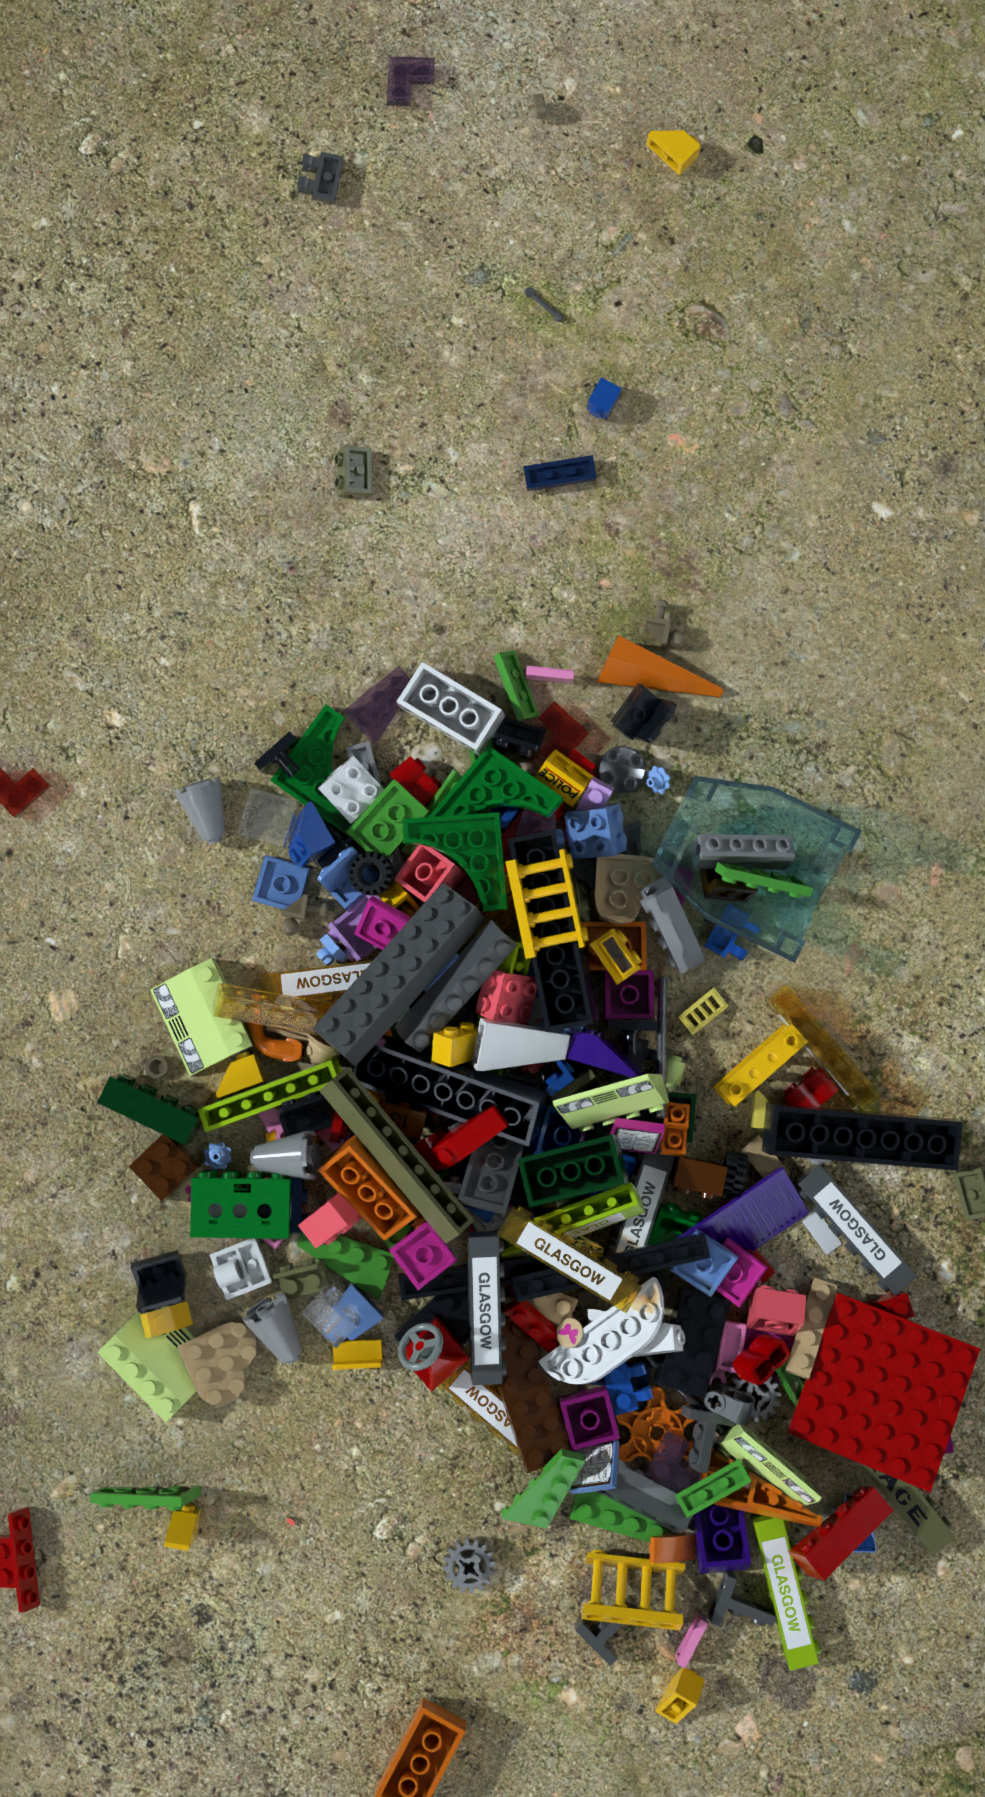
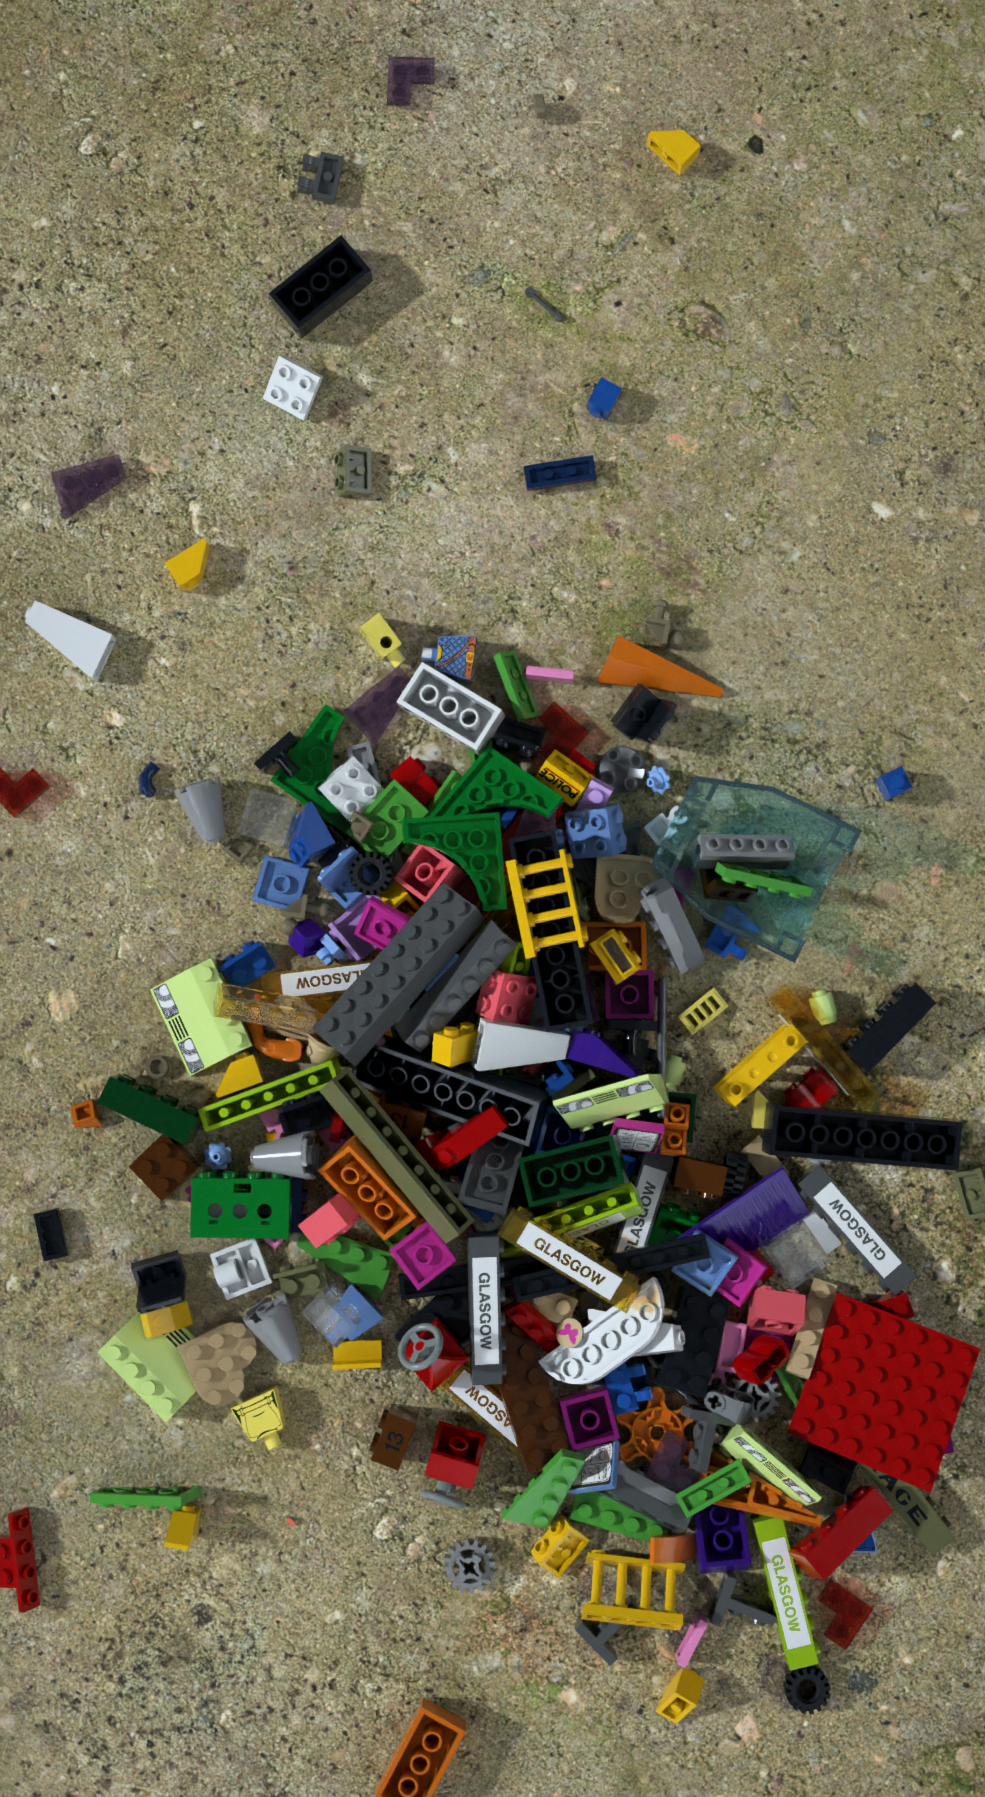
none -> white slope [25,600,117,681]
none -> black plate [33,1208,69,1262]
none -> clear purple wing [51,454,127,520]
none -> orange slope [71,1099,102,1128]
none -> dark blue arm [138,762,160,798]
none -> yellow slope [164,538,210,592]
none -> blue bracket [219,940,277,992]
none -> dark tan tile [222,841,256,865]
none -> light yellow torso [231,1385,286,1450]
none -> white plate [263,355,323,420]
none -> black brick [269,235,373,339]
none -> dark purple panel [288,919,326,958]
none -> dark tan tile [351,810,375,843]
none -> light yellow torso [359,613,406,668]
none -> reddish brown brick [369,1403,418,1471]
none -> red piece [419,1421,486,1509]
none -> torso [422,635,477,684]
none -> yellow bracket [531,1514,590,1578]
none -> white plate [643,806,687,847]
none -> clear brick [761,1219,832,1290]
none -> black tyre [783,1665,830,1714]
none -> black plate [798,1443,858,1495]
none -> yellowish green brick [808,989,838,1026]
none -> clear red plate [818,1578,873,1650]
none -> black brick [839,982,936,1073]
none -> blue brick [875,766,912,801]

